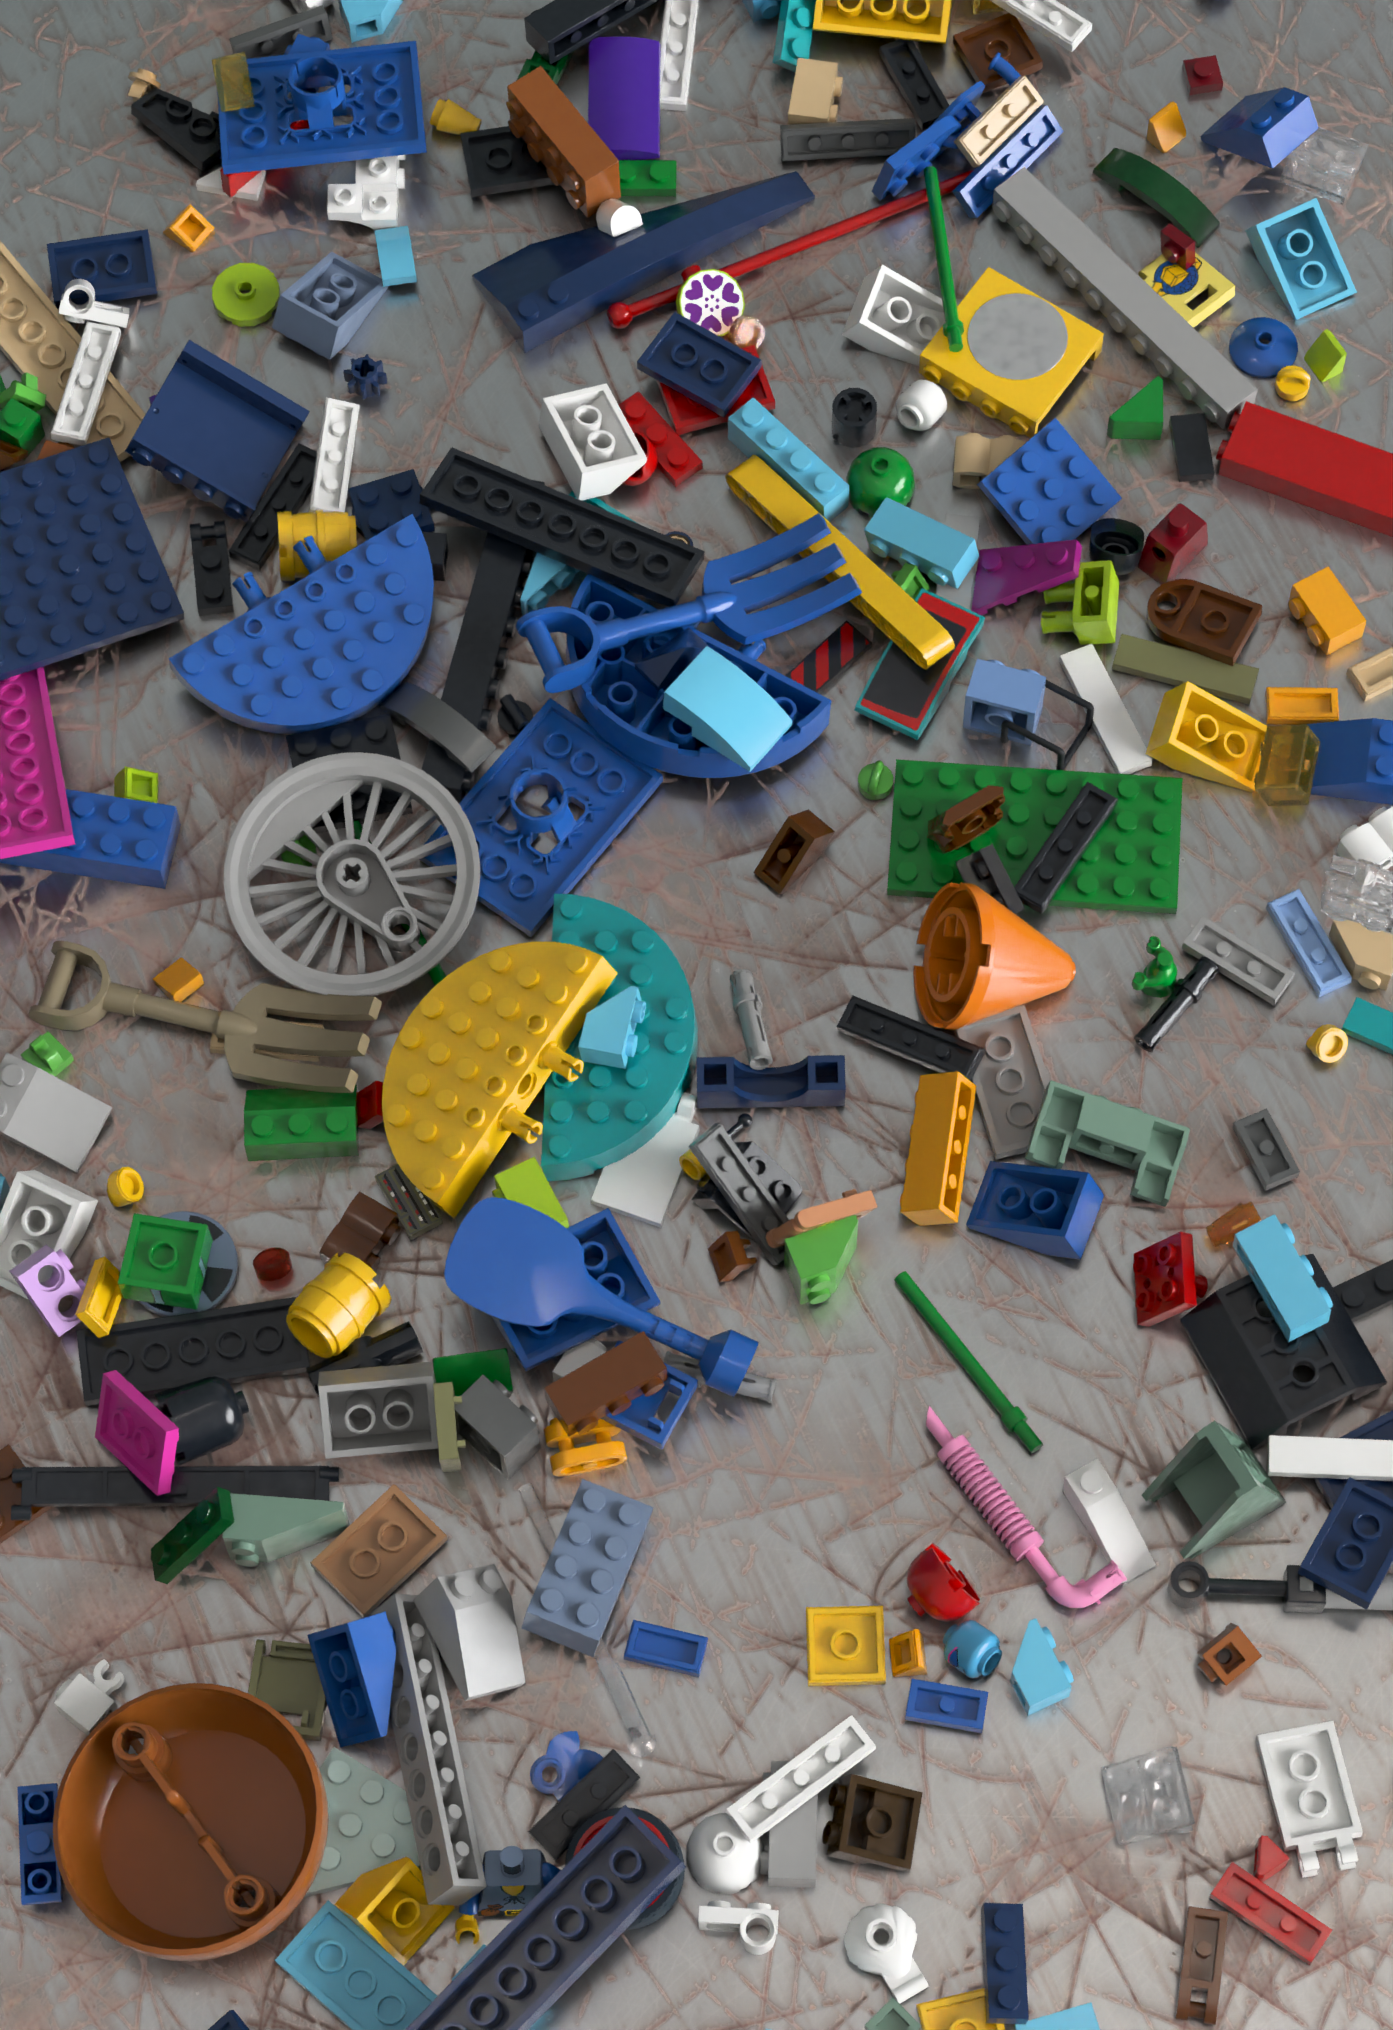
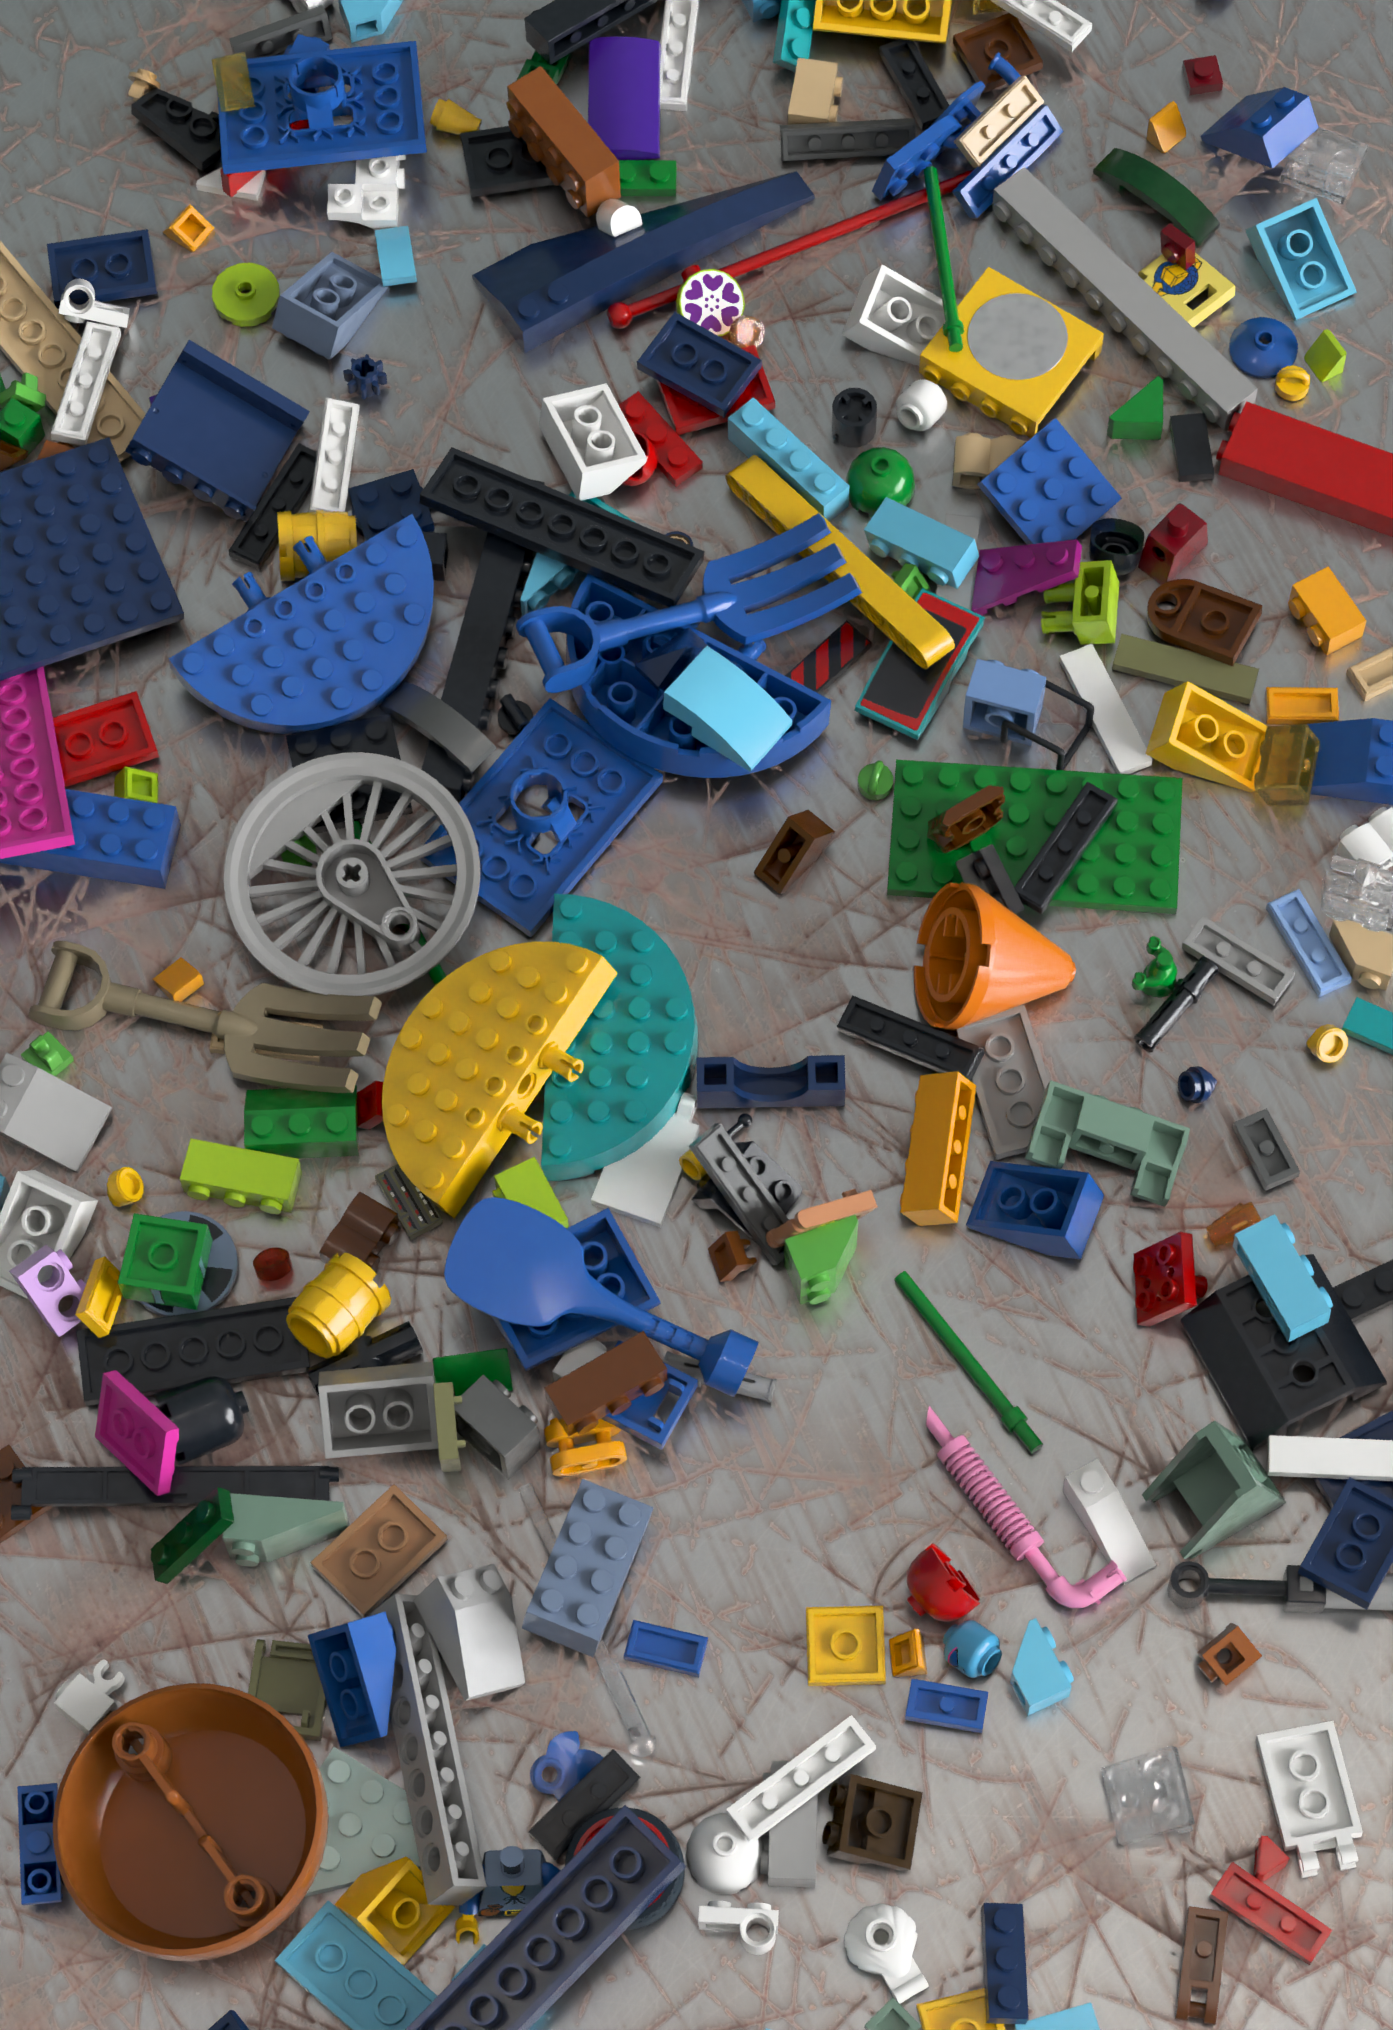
black plate [190,520,234,616] -> none
medium azure slope [578,986,646,1069] -> none
light grey pin [729,969,773,1070] -> none
none -> red plate [53,691,159,787]
none -> lime brick [180,1138,302,1214]
none -> dark blue plate [1178,1066,1217,1103]

